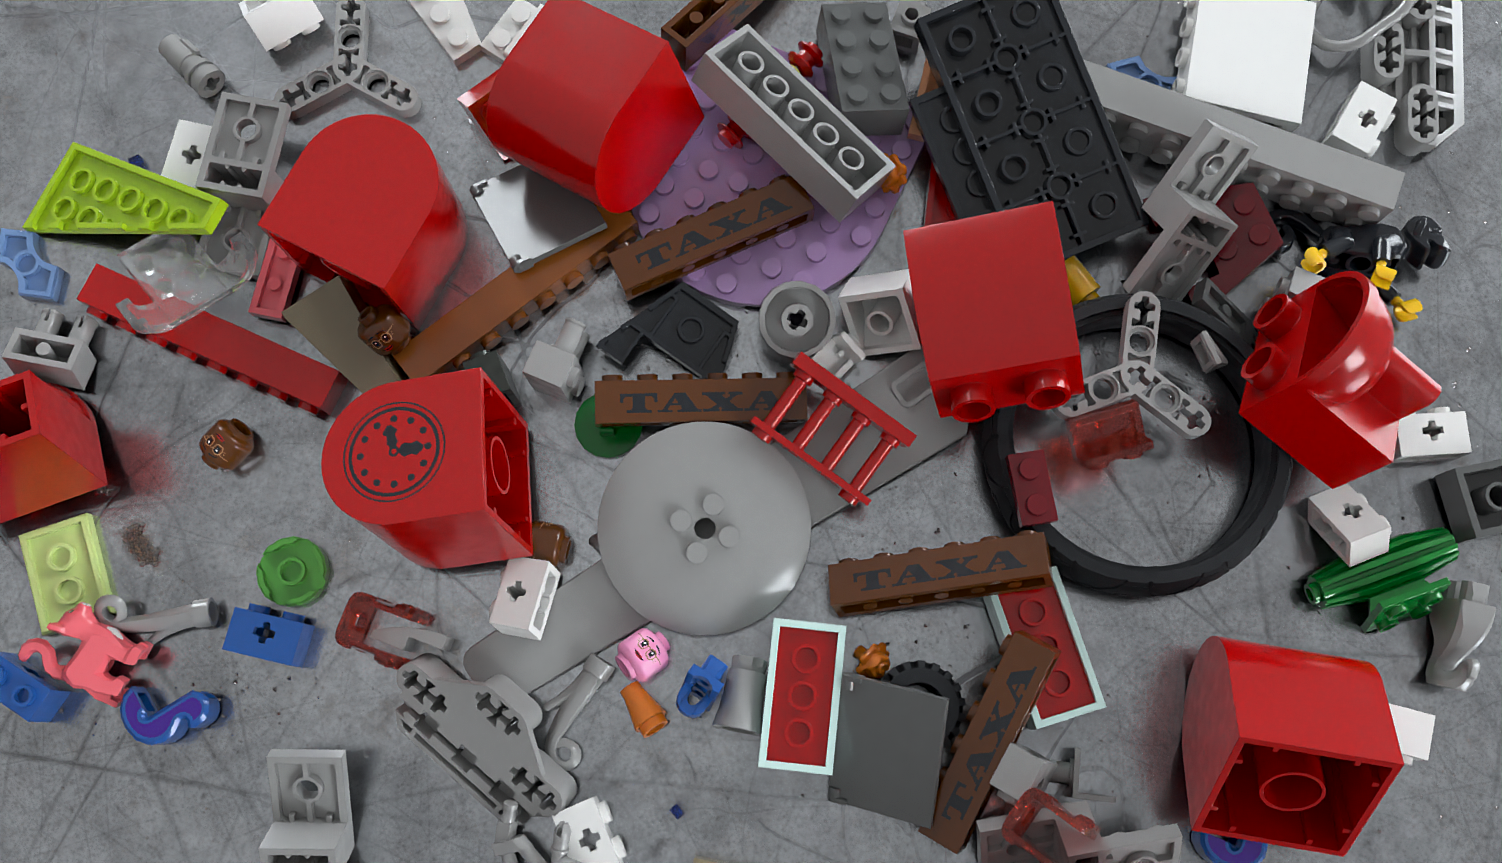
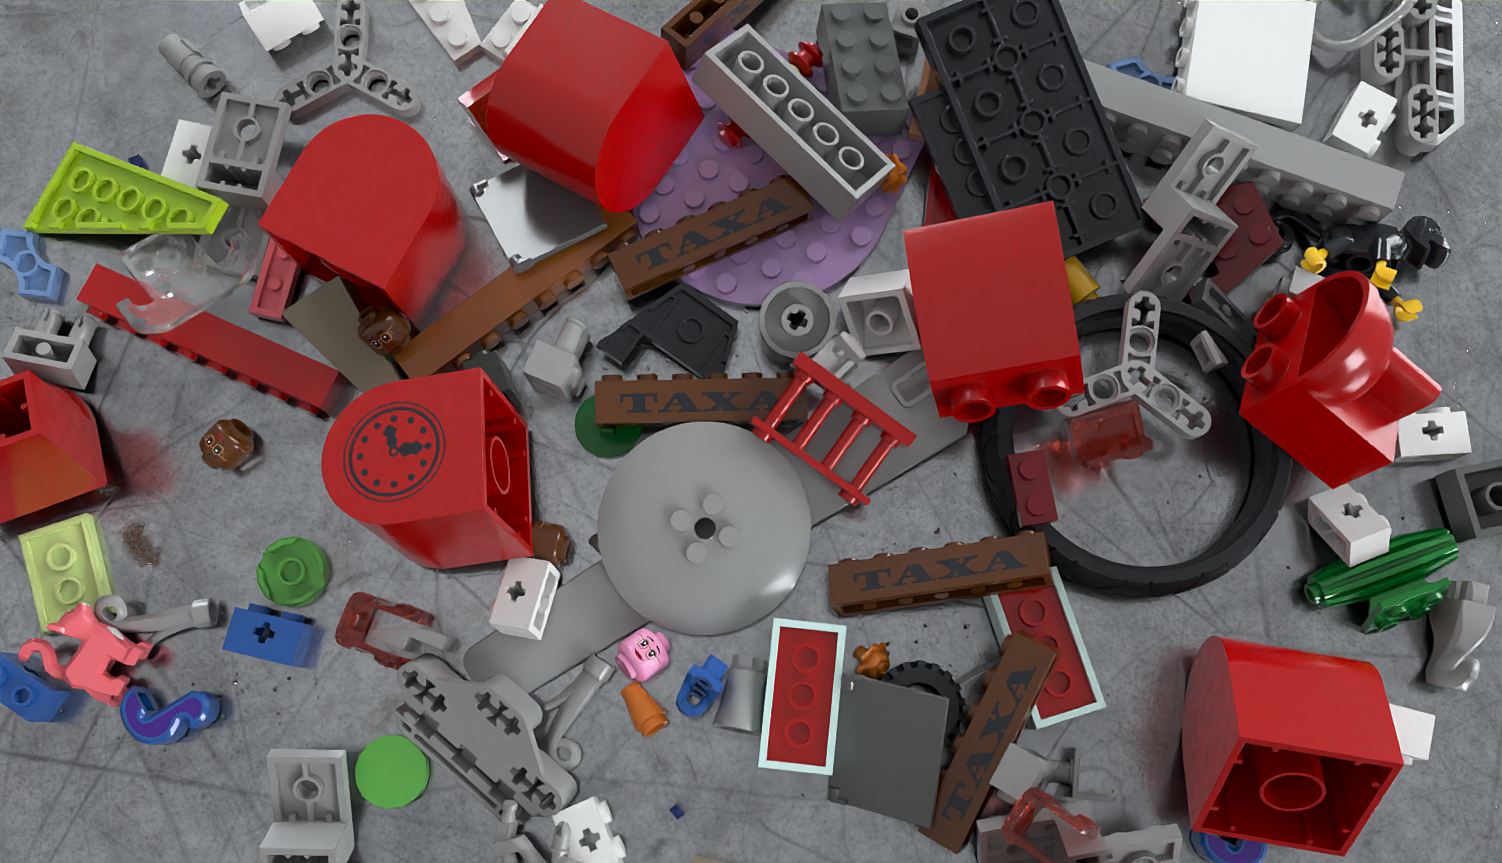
none -> bright green tile [355,735,430,809]

